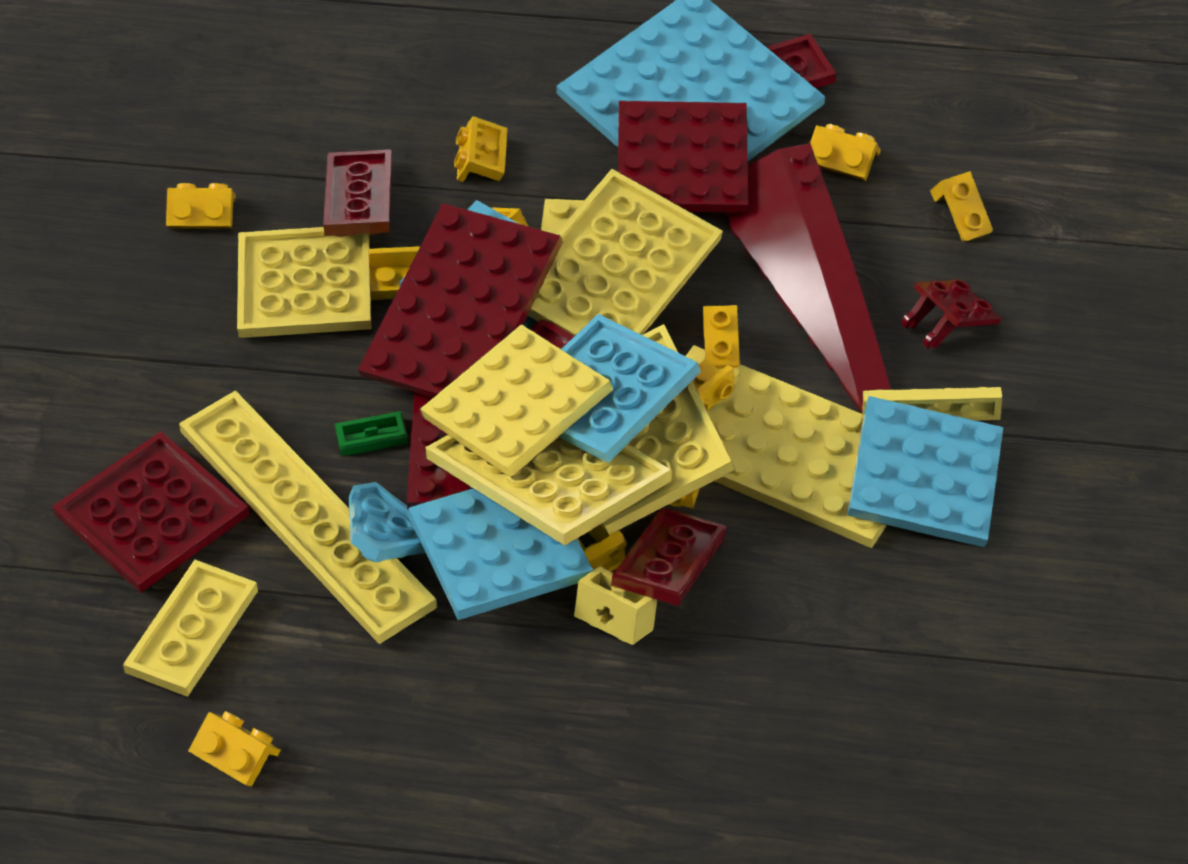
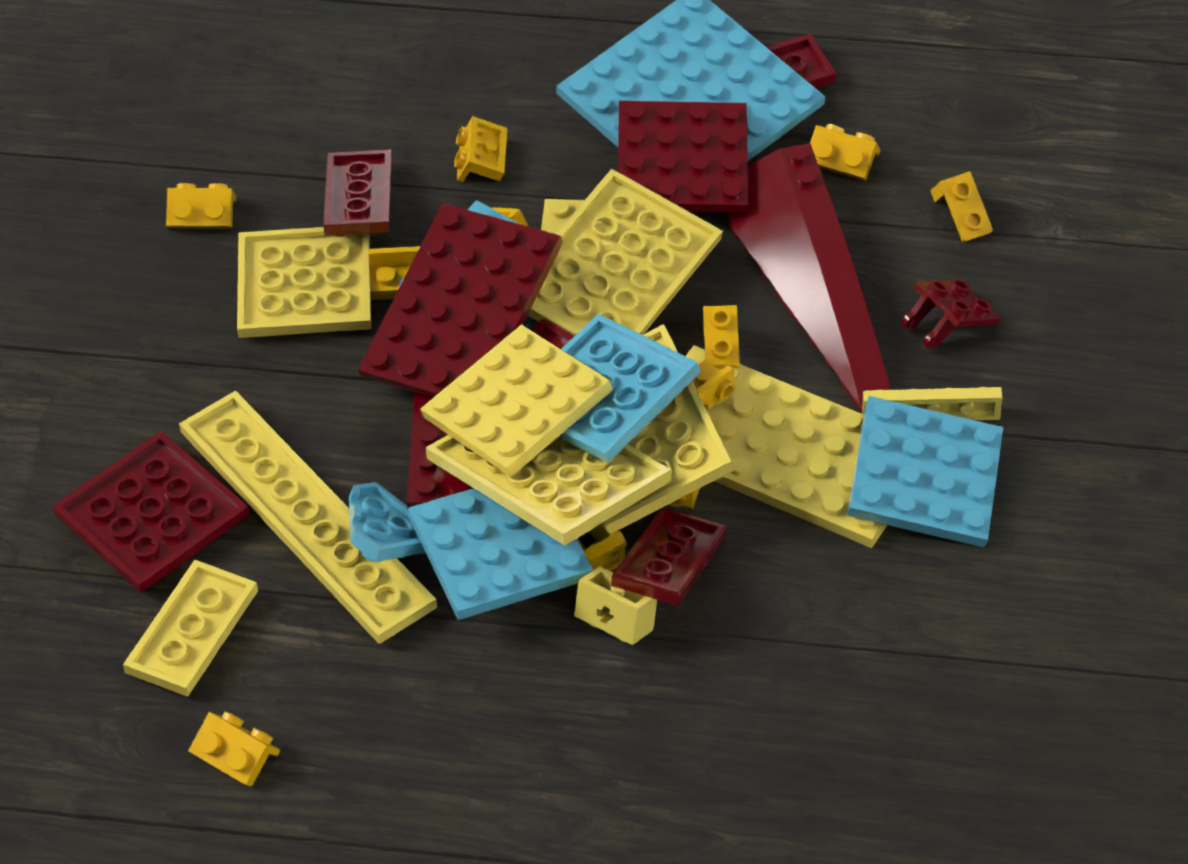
green tile [334,411,408,457] -> none

